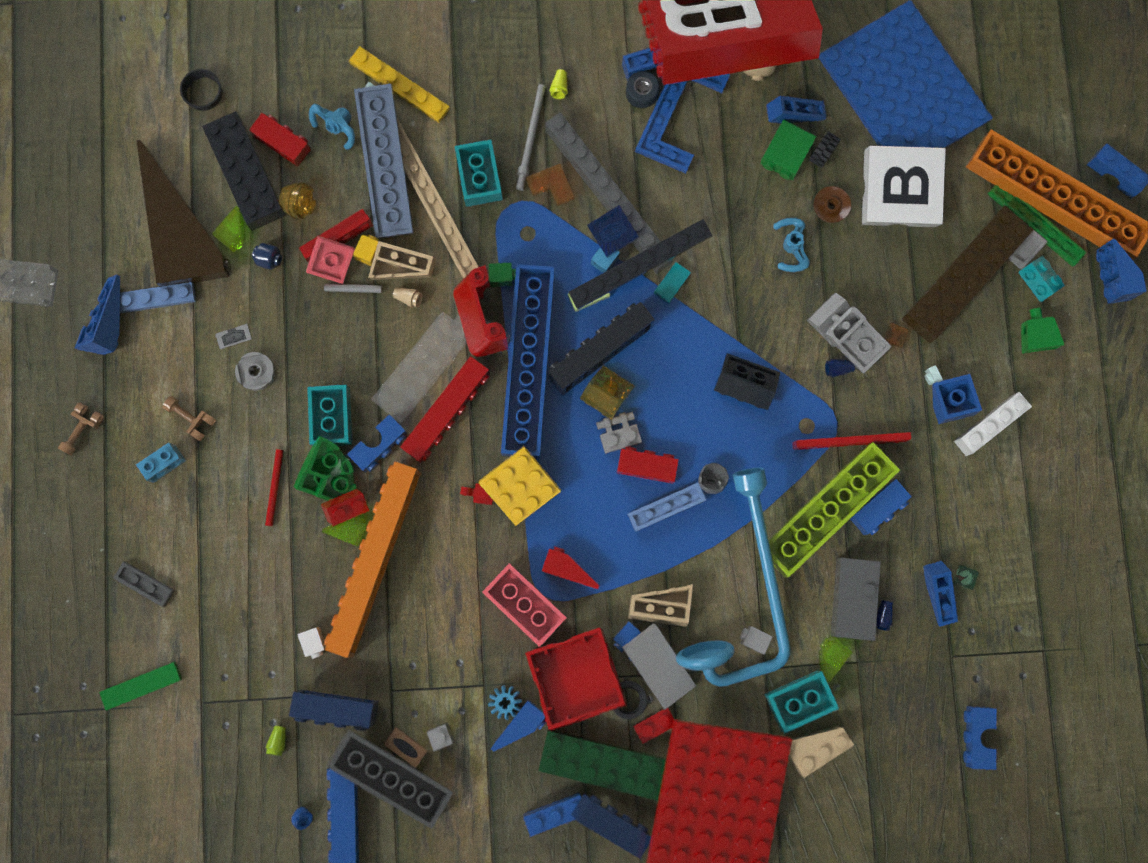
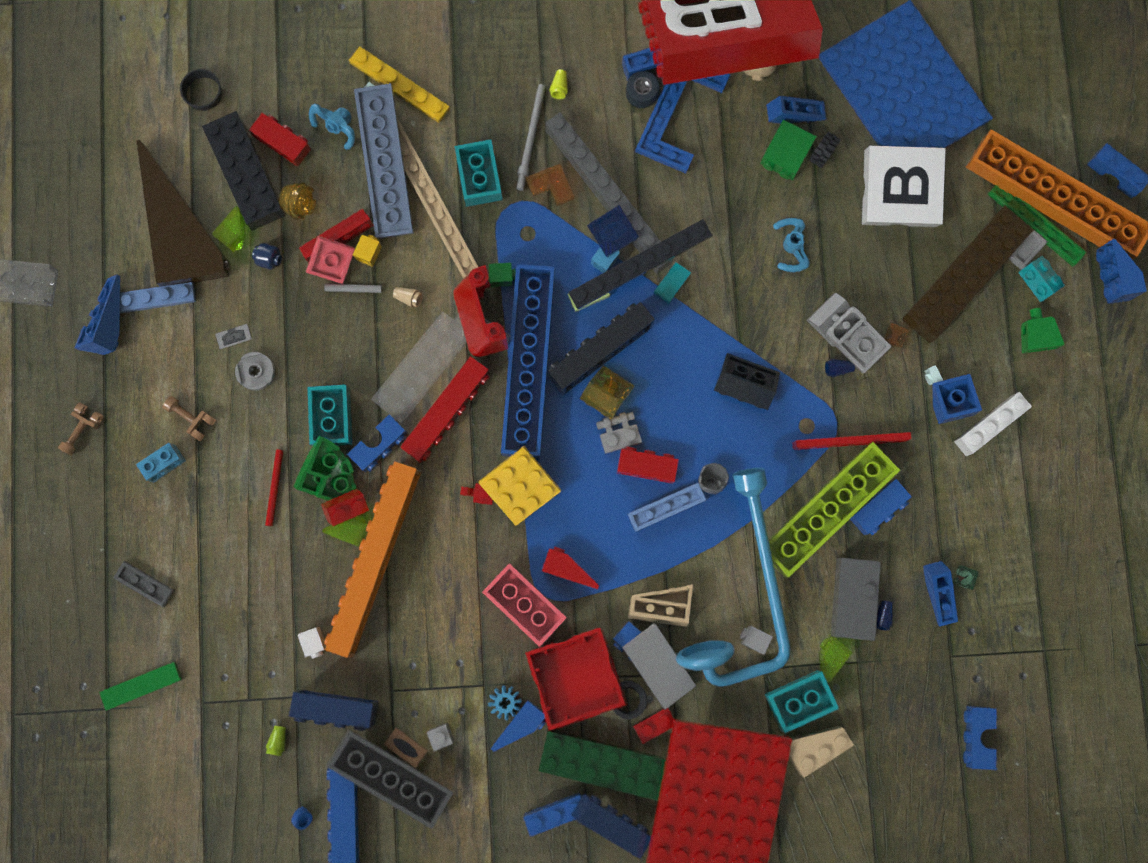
tan wedge [368,241,436,280] -> none
reddish brown dish [813,186,851,223] -> none

